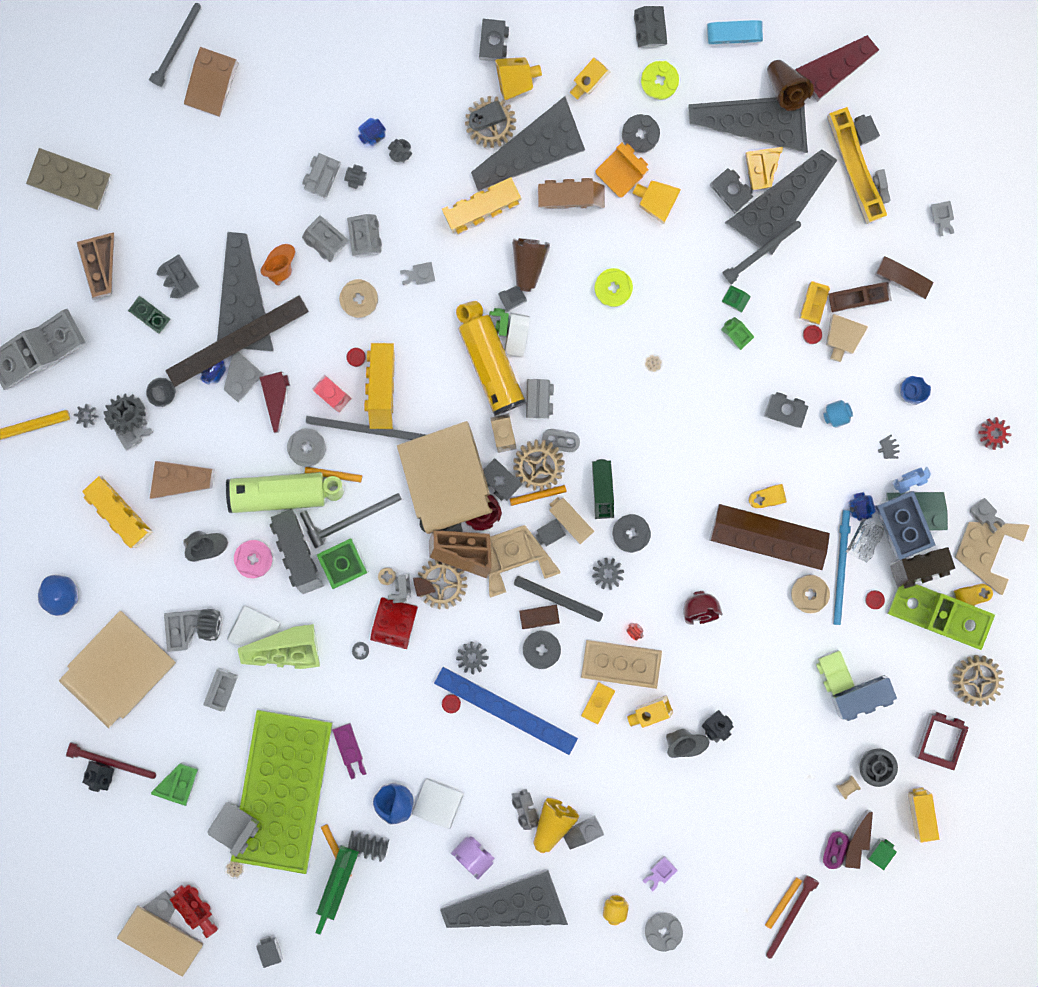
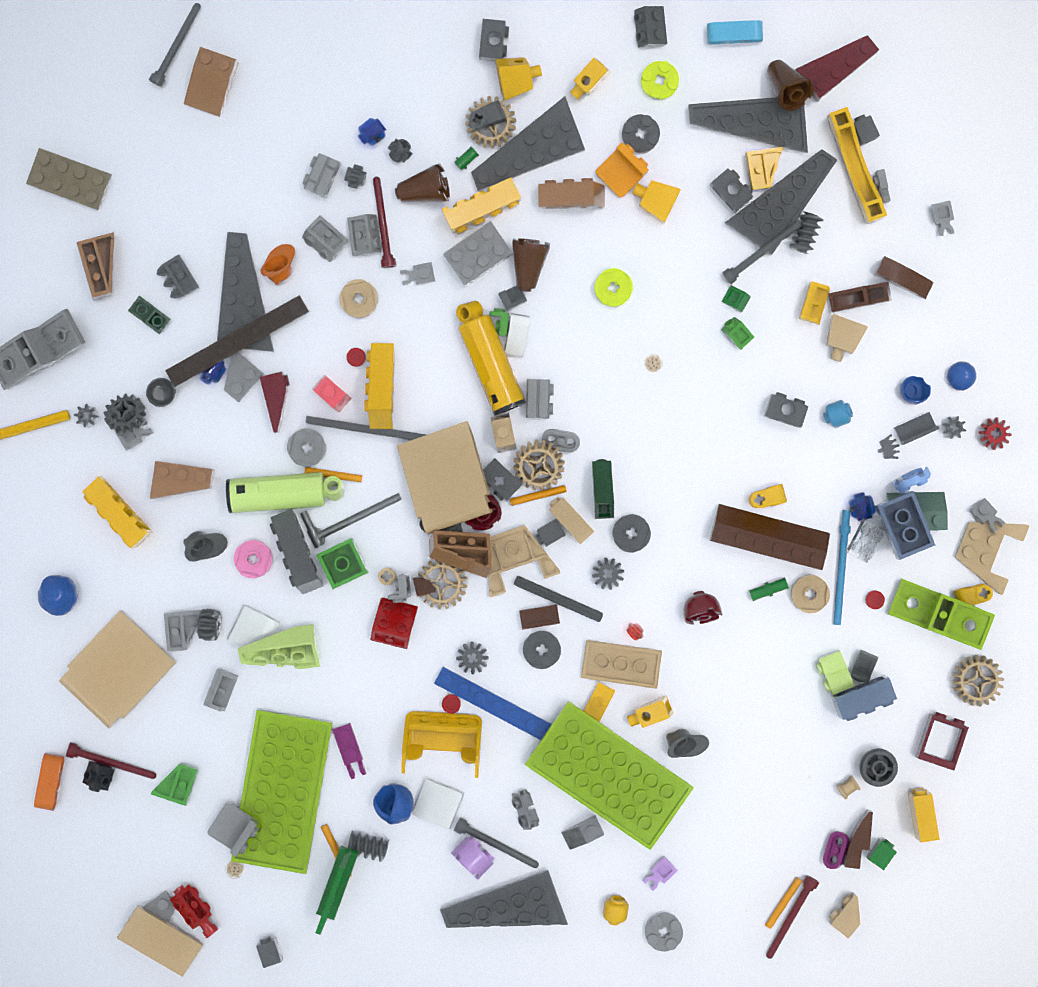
dark grey bush [352,642,369,660] -> none
yellow cone [533,798,579,853] -> none
black brick [702,710,734,743] -> none
red tile [803,325,822,344] -> none
dark brown wedge [890,547,956,589] -> none
none -> orange beam [34,753,64,811]
none -> dark red piece [373,176,397,268]
none -> reddish brown cone [395,163,450,202]
none -> yellow windscreen [401,711,482,778]
none -> light grey brick [443,221,513,287]
none -> dark grey piece [453,817,539,868]
none -> green pin [454,146,479,171]
none -> lime plate [524,701,694,851]
none -> green pin [749,577,789,602]
none -> dark grey piece [789,211,824,254]
none -> tan slope [829,892,861,939]
none -> dark grey bracket [851,650,879,683]
none -> dark grey panel [894,412,940,445]
none -> dark grey gear [942,416,967,439]
none -> blue hair [947,361,977,391]

